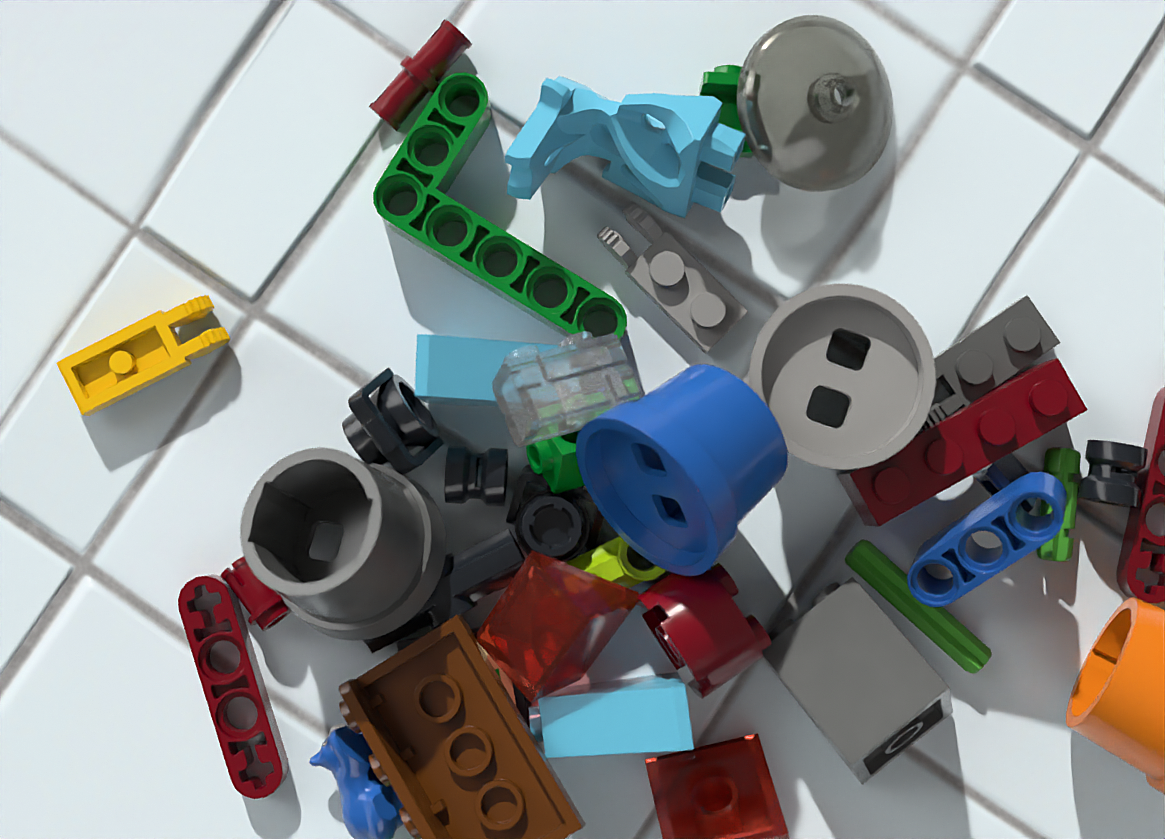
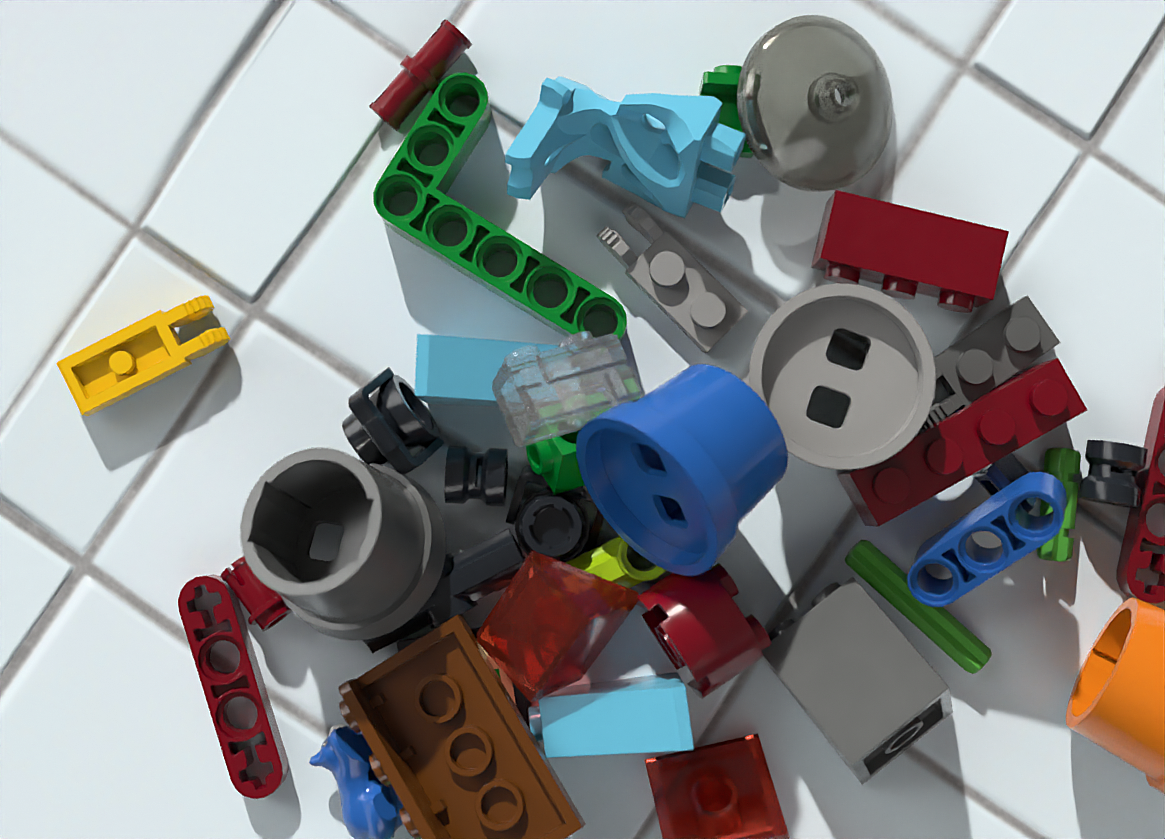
none -> dark red brick [811,190,1009,313]

